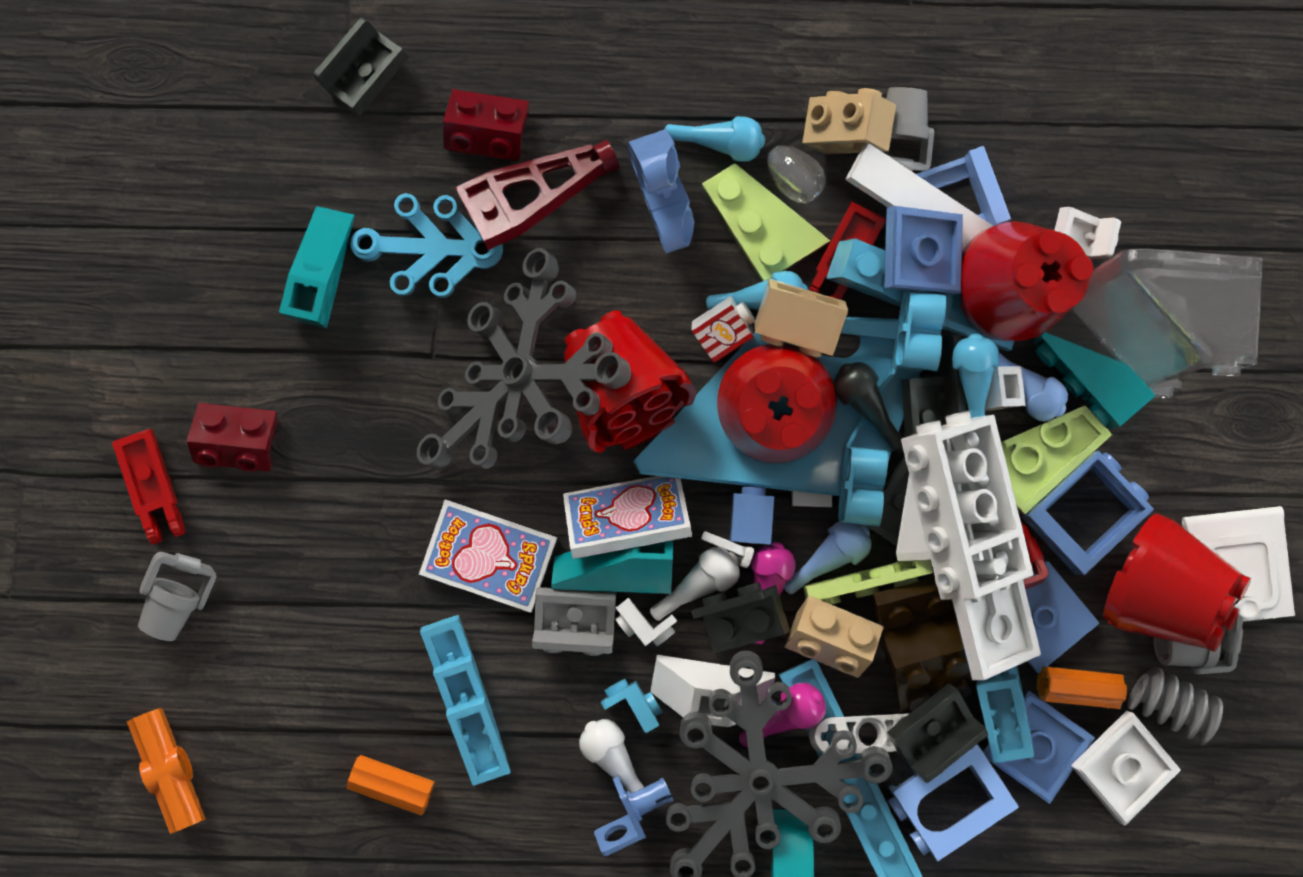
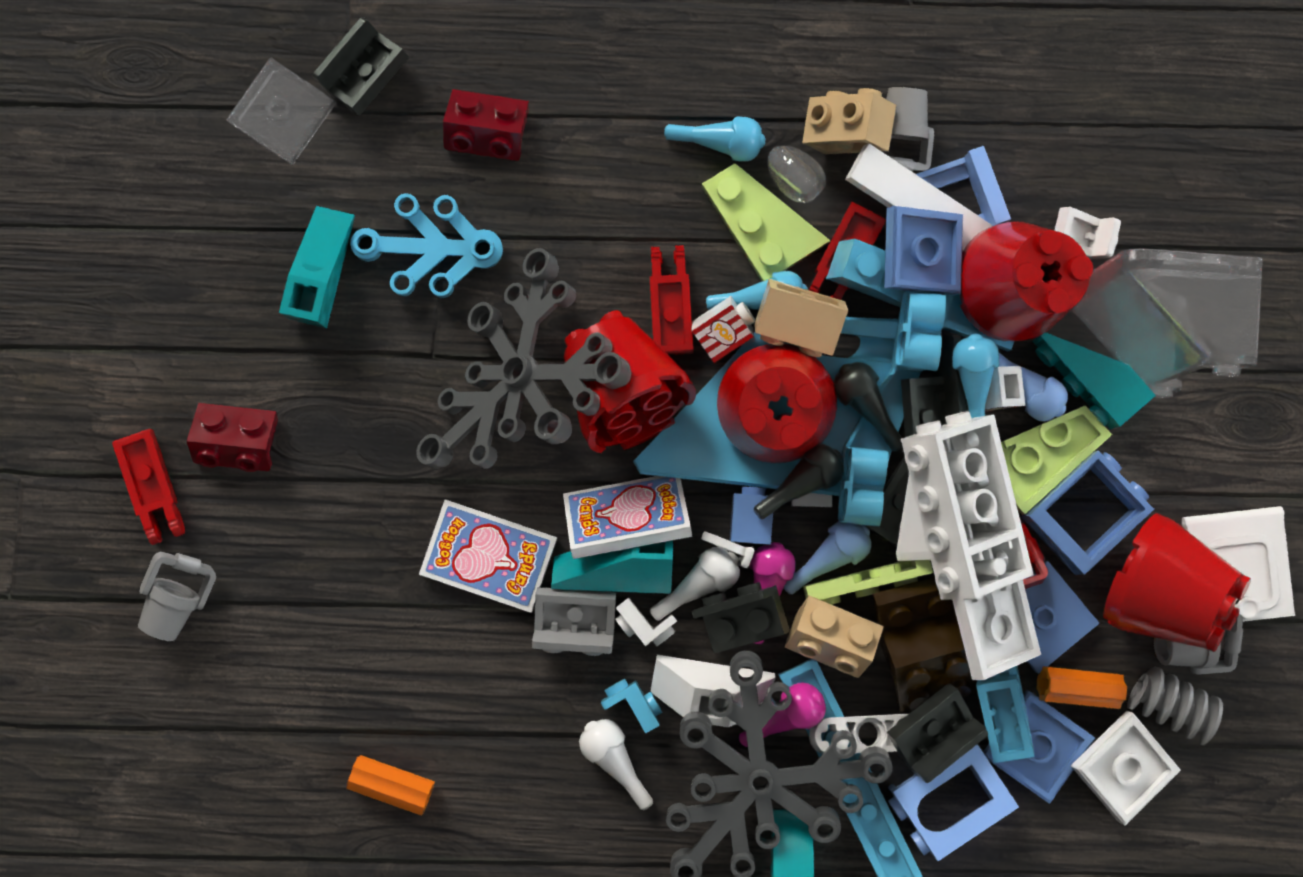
orange piece [127,707,206,834] -> none
medium azure slope [420,615,511,786] -> none
plate [455,140,620,250] -> none
medium blue bracket [594,776,674,856] -> none
medium blue connector [627,129,695,254] -> none
none -> clear plate [226,57,336,166]
none -> red hinge [650,245,693,355]
none -> pearl dark grey piece [753,444,844,519]

